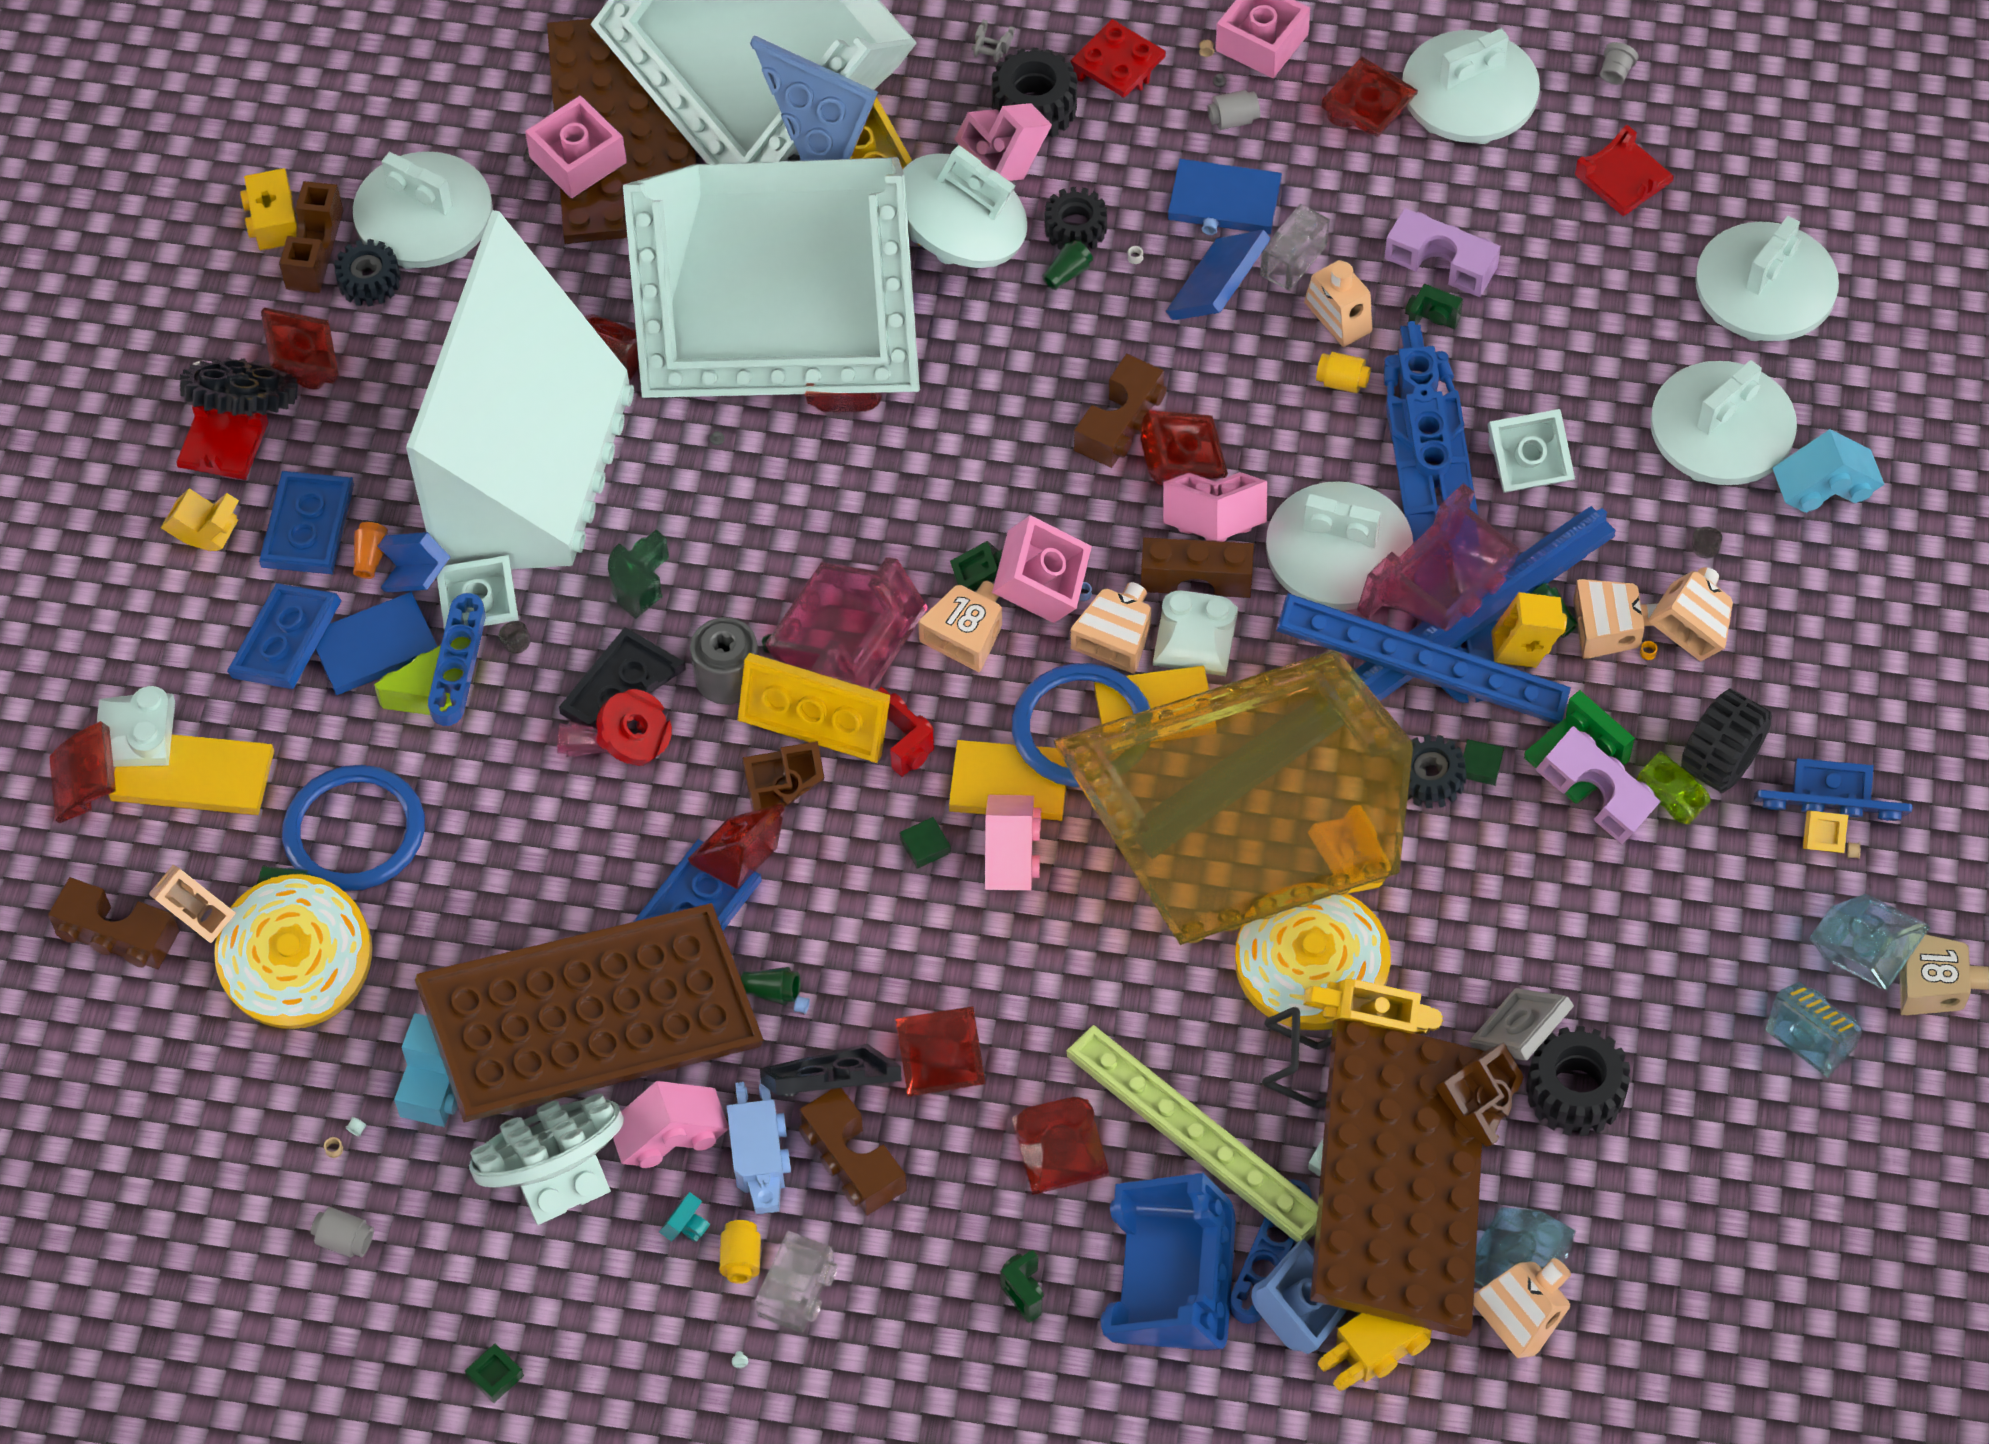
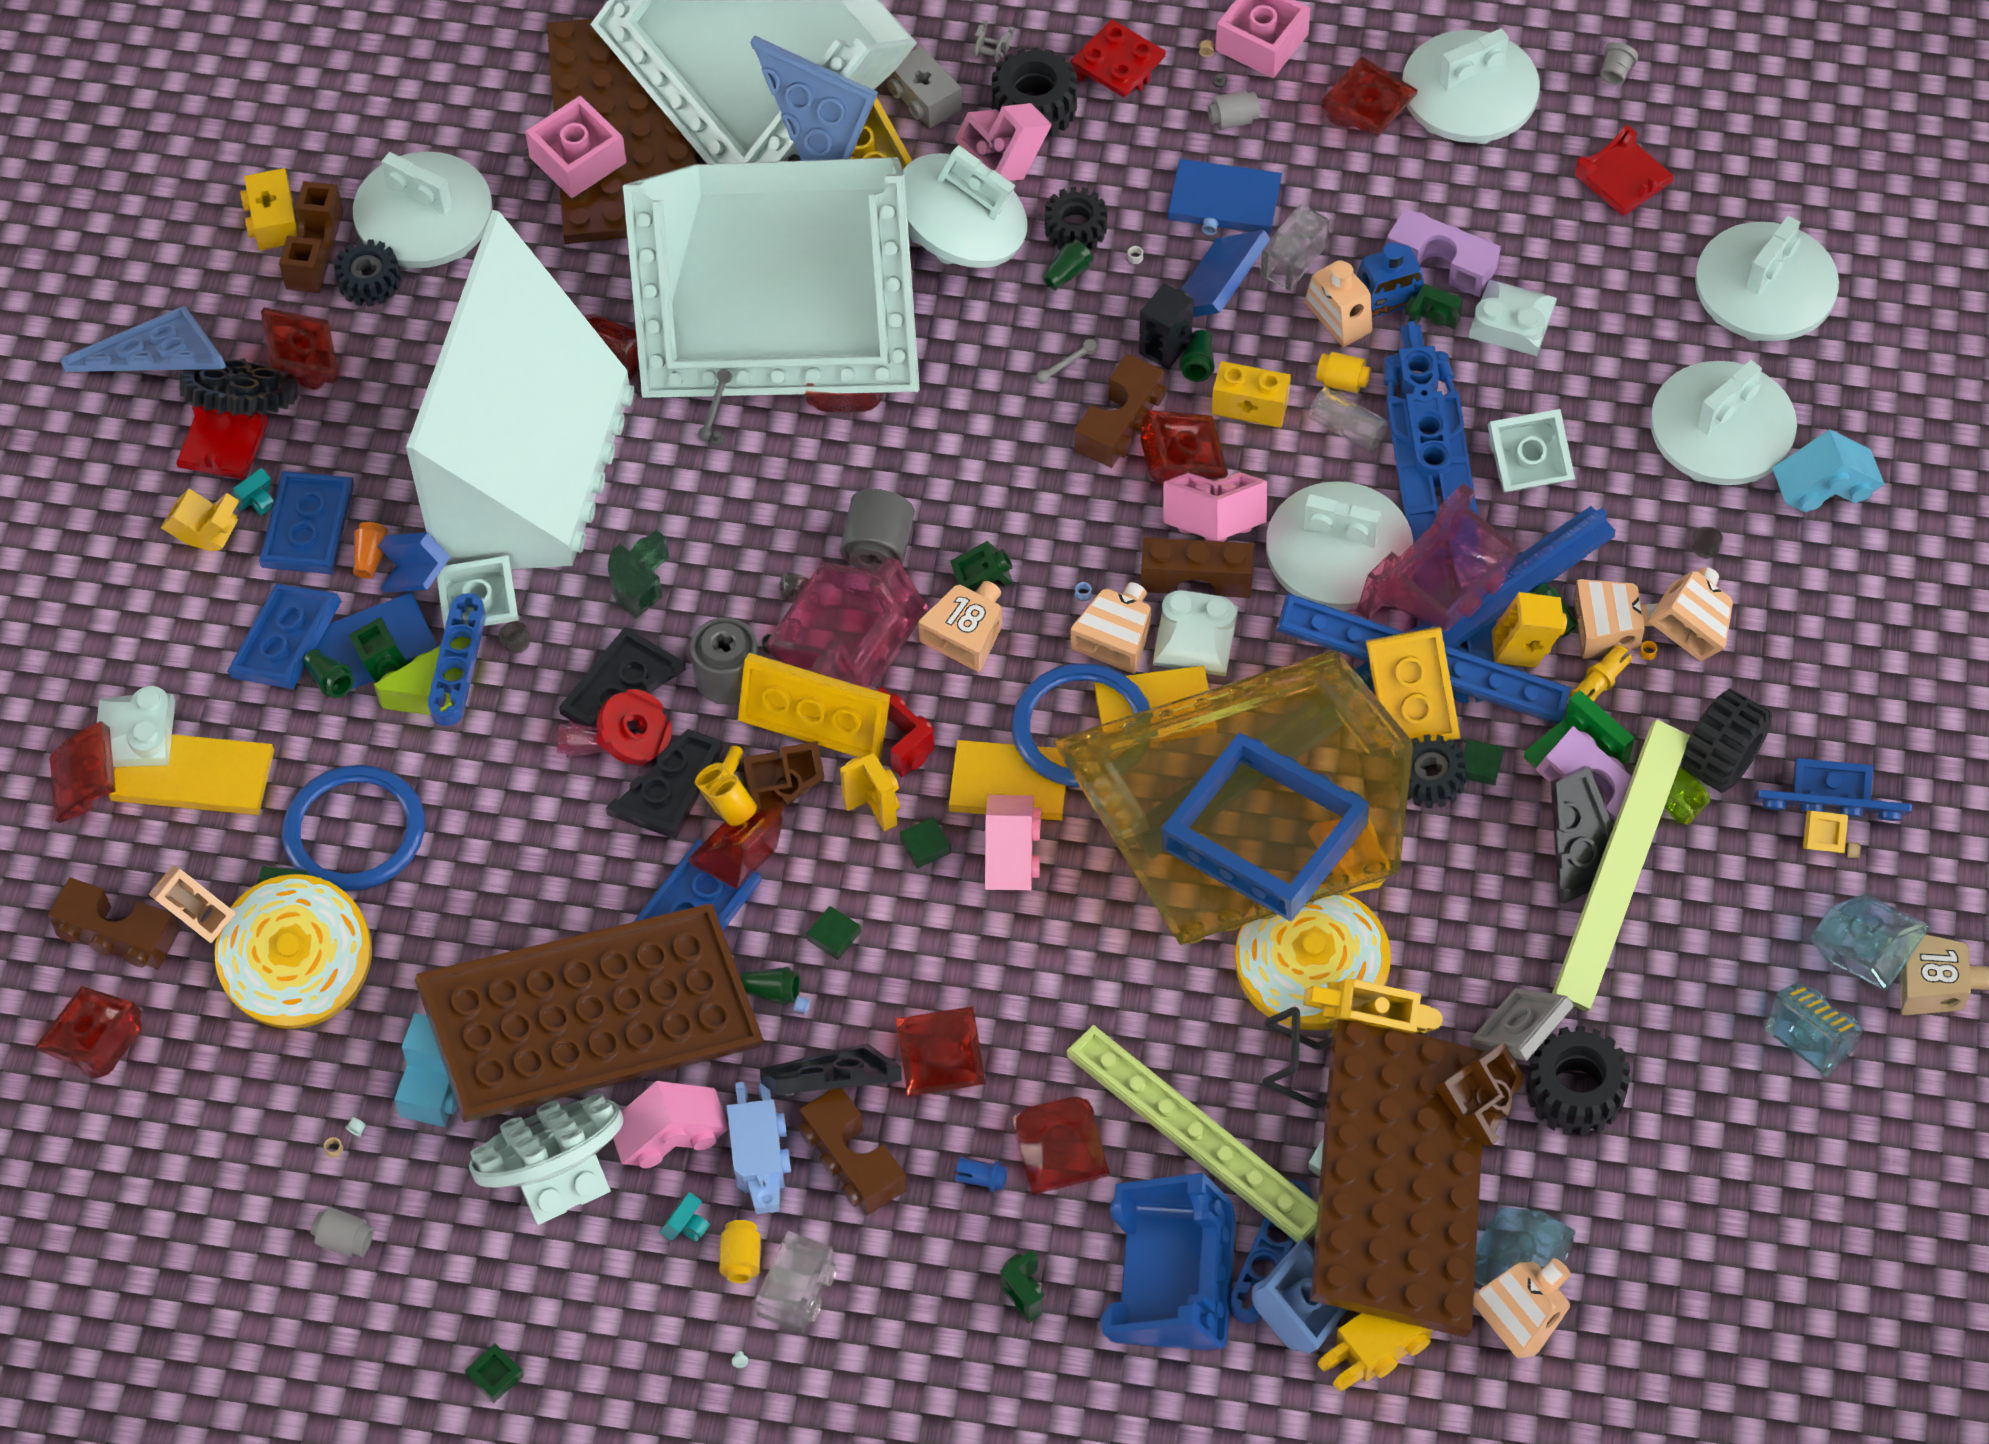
bright pink brick [992,515,1092,623] -> none
none -> clear red slope [35,986,142,1078]
none -> medium blue tile [59,306,226,372]
none -> teal tile [232,468,273,516]
none -> dark green cone [303,649,354,698]
none -> dark green bracket [349,617,408,683]
none -> black wing [606,729,723,840]
none -> yellow beam [695,746,757,826]
none -> dark grey hinge [698,369,732,441]
none -> clear smoke hinge [779,573,810,603]
none -> dark green tile [806,906,861,960]
none -> dark grey piece [839,489,915,573]
none -> yellow bracket [840,753,900,831]
none -> light grey brick [887,46,962,129]
none -> blue pin [955,1157,1008,1193]
none -> light grey hinge [1036,339,1097,384]
none -> black brick [1139,283,1194,370]
none -> blue window [1161,732,1369,922]
none -> dark green cone [1179,330,1215,382]
none -> yellow brick [1212,361,1291,428]
none -> clear pin [1308,387,1389,452]
none -> blue torso [1357,242,1424,318]
none -> yellow tile [1365,626,1460,752]
none -> light aqua slope [1469,280,1557,356]
none -> black wing [1550,766,1613,904]
none -> yellowish green tile [1552,719,1690,1012]
none -> yellow pin [1569,645,1632,702]

